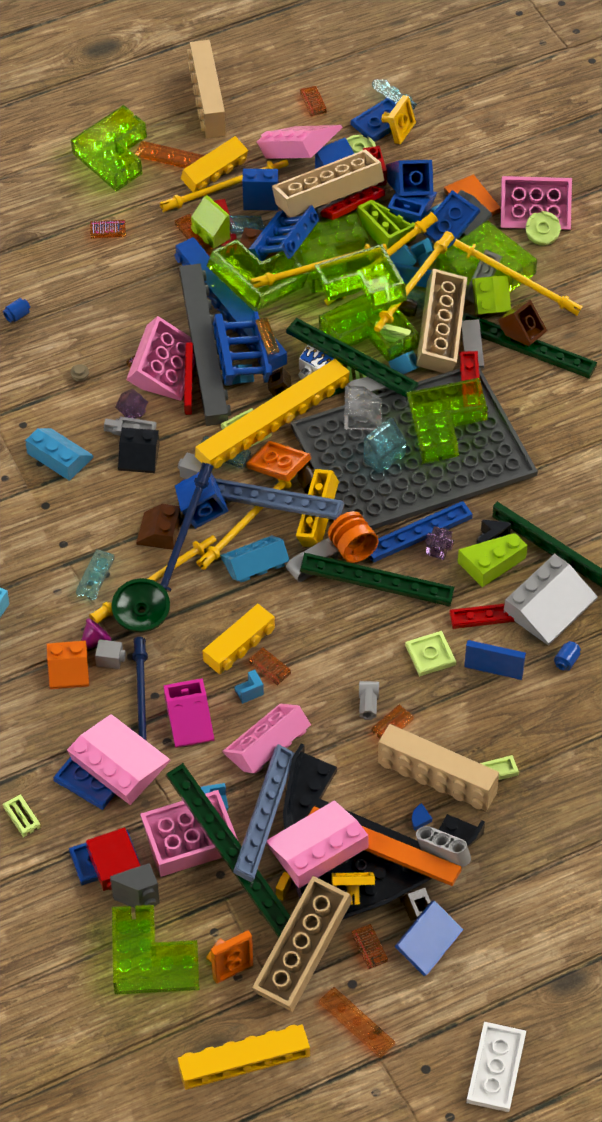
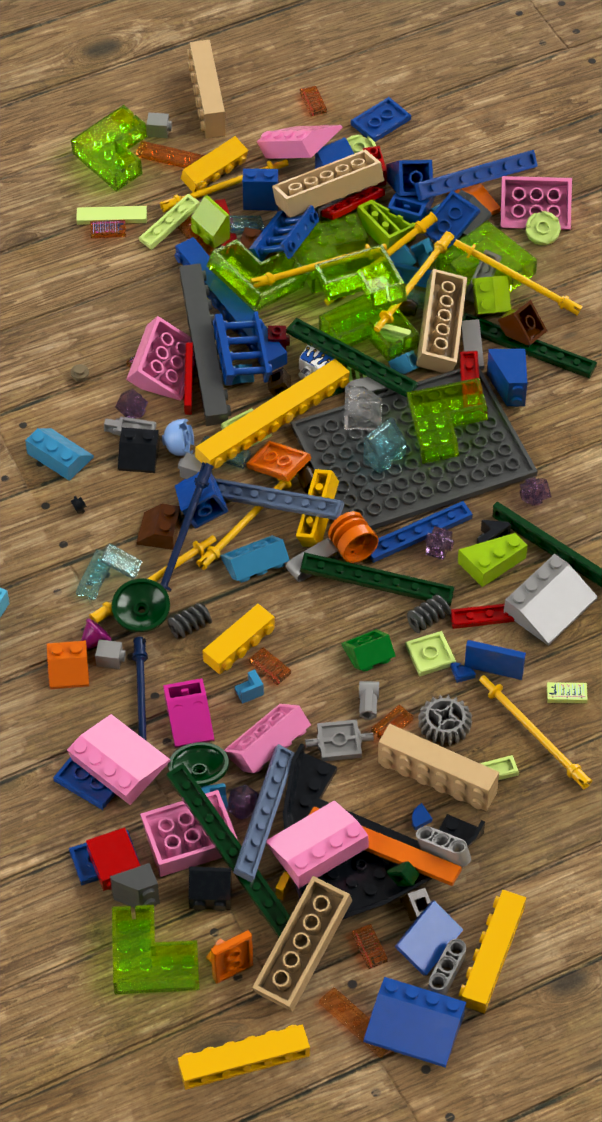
blue brick [3,298,30,323] -> none
yellowish green tile [3,794,41,837] -> none
clear orange tile [255,318,280,355] -> none
yellow tile [331,872,375,905] -> none
clear light blue plate [372,79,417,110] -> none
yellow tile [381,95,416,144] -> none
white plate [466,1022,526,1112] -> none
blue brick [554,641,581,671] -> none
none -> black plate [71,496,87,514]
none -> yellowish green tile [77,206,147,225]
none -> clear light blue plate [100,543,142,579]
none -> yellowish green tile [139,194,200,250]
none -> light grey brick [146,112,172,138]
none -> light blue cylinder [162,419,194,456]
none -> dark grey piece [168,603,212,639]
none -> dark green dish [168,742,229,787]
none -> black slope [188,867,232,912]
none -> clear purple brick [227,785,259,820]
none -> dark red bracket [268,325,290,350]
none -> light grey plate [305,719,374,761]
none -> green slope [341,629,396,671]
none -> blue slope [363,977,466,1068]
none -> dark green slope [387,861,420,886]
none -> dark grey piece [407,595,451,633]
none -> blue tile [414,150,538,200]
none -> light grey gear [418,694,472,746]
none -> light grey beam [428,939,466,995]
none -> blue tile [450,663,476,683]
none -> yellow brick [459,890,526,1014]
none -> yellow bar [479,675,592,789]
none -> blue slope [487,349,527,407]
none -> brick [520,477,551,506]
none -> yellowish green tile [547,682,587,703]

